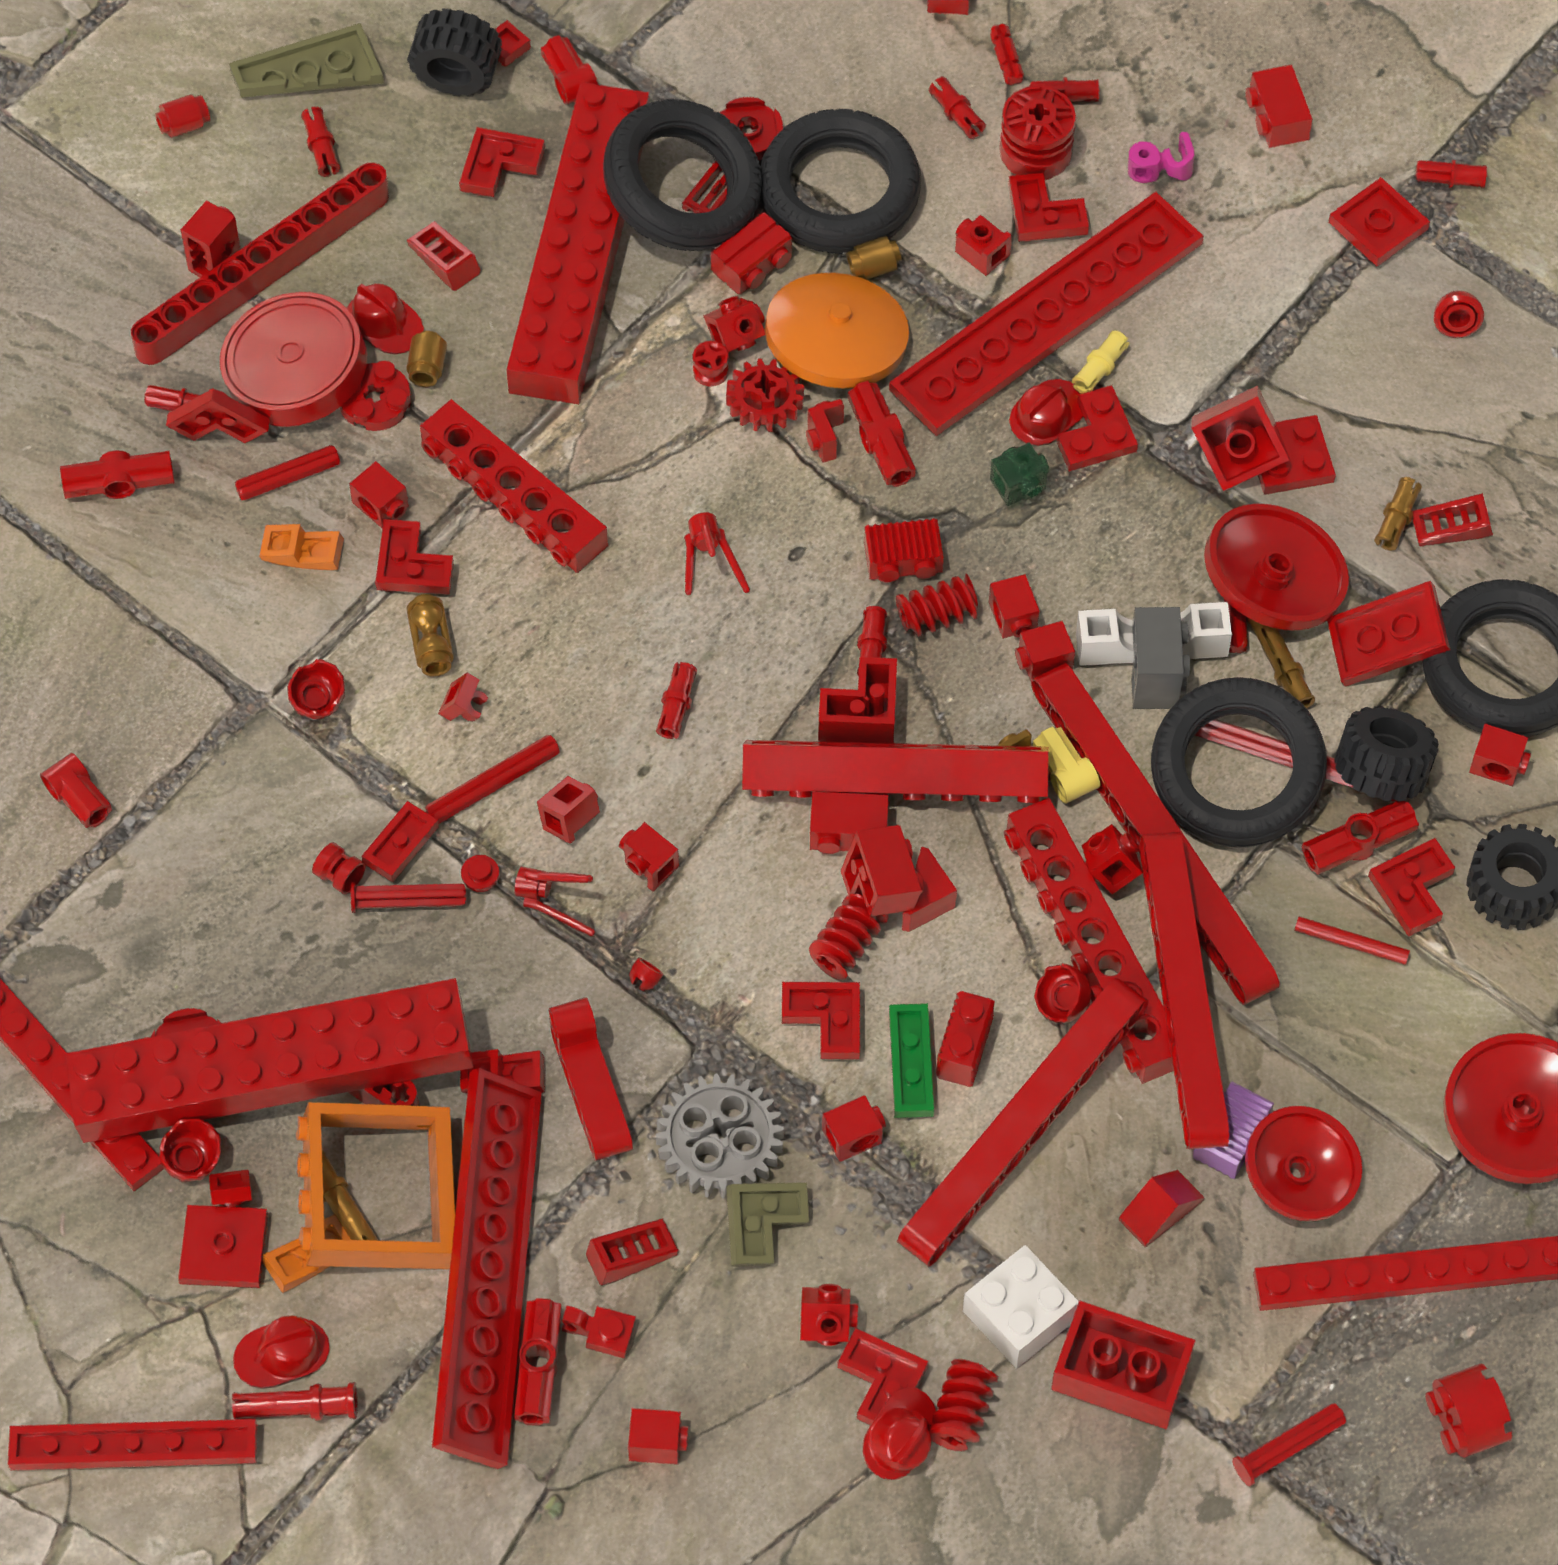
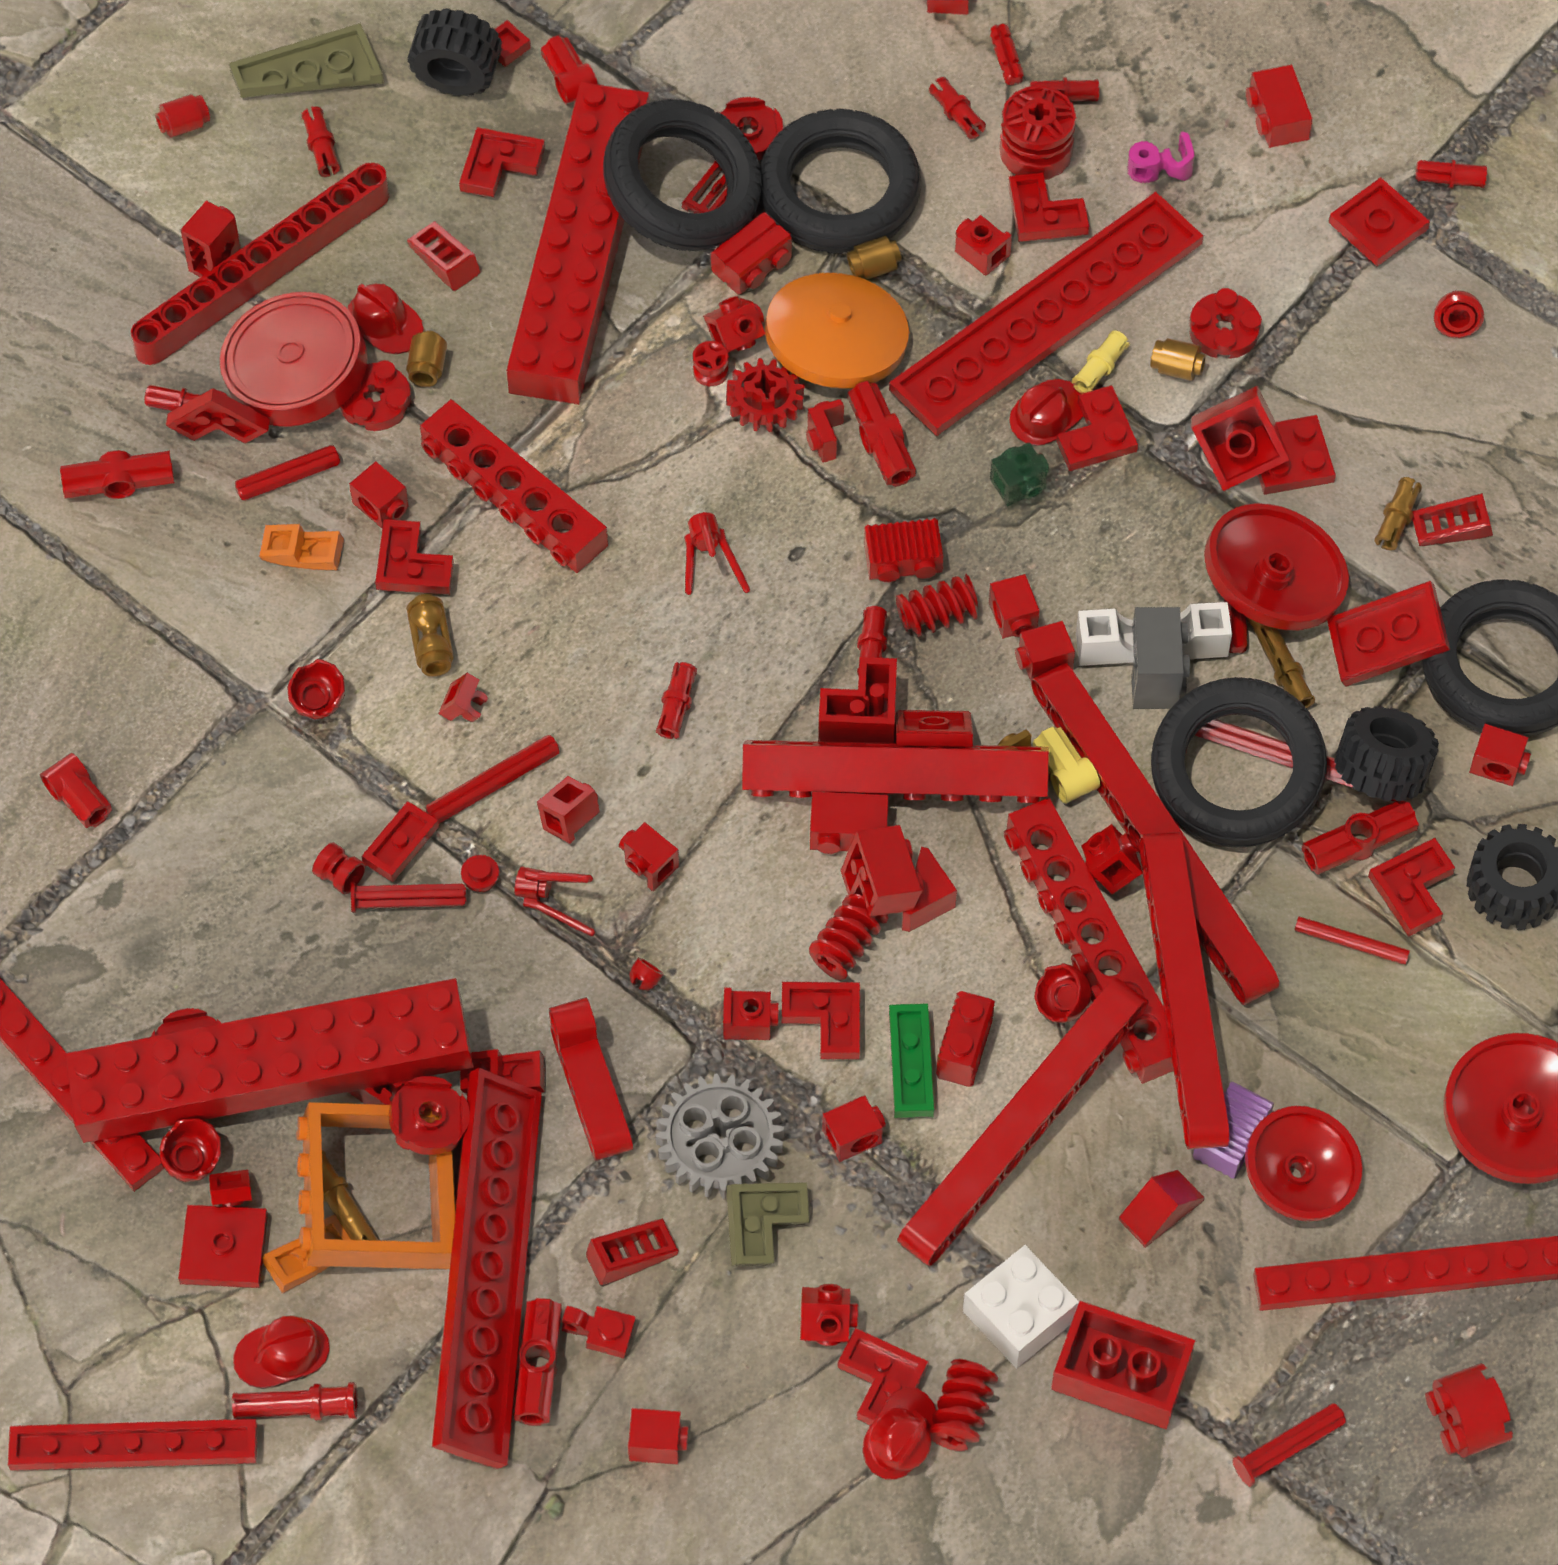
none -> red plate [388,1076,470,1155]
none -> red brick [723,987,779,1040]
none -> red plate [895,710,973,747]
none -> pearl gold brick [1150,338,1206,381]
none -> red plate [1189,288,1262,359]

